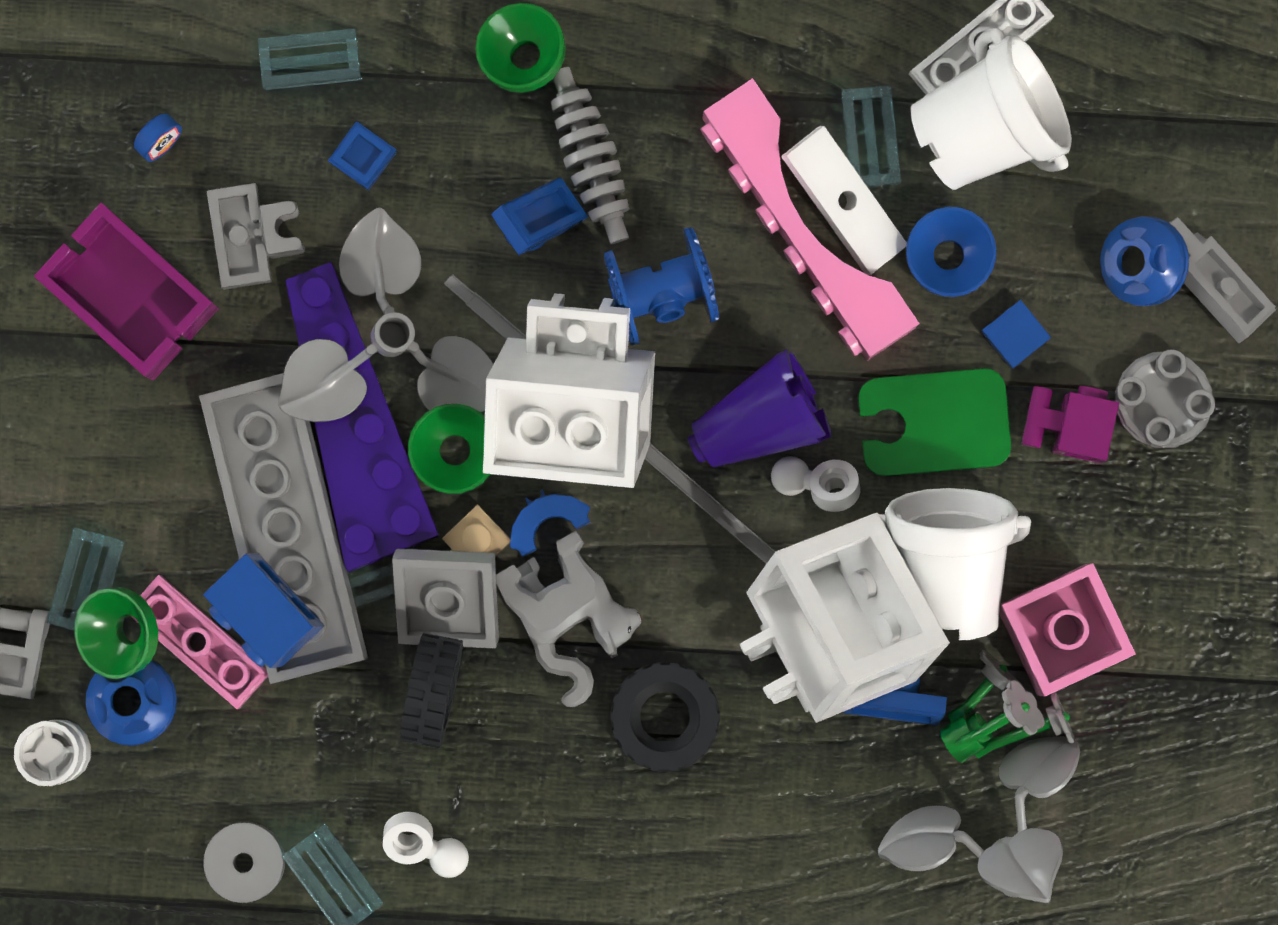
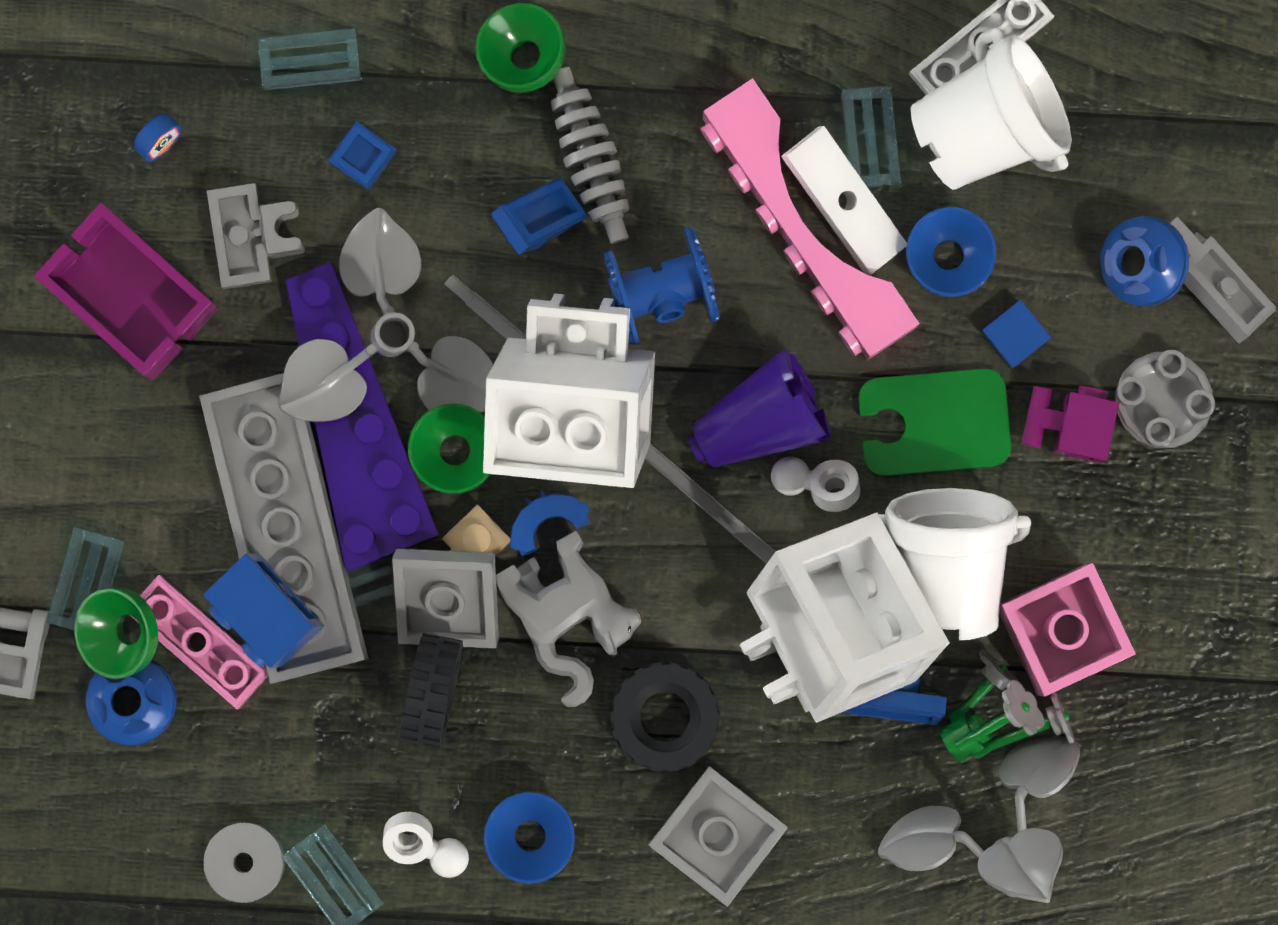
white wheel [14,720,91,786] -> none
none -> blue piece [484,792,575,884]
none -> light grey plate [648,766,788,907]

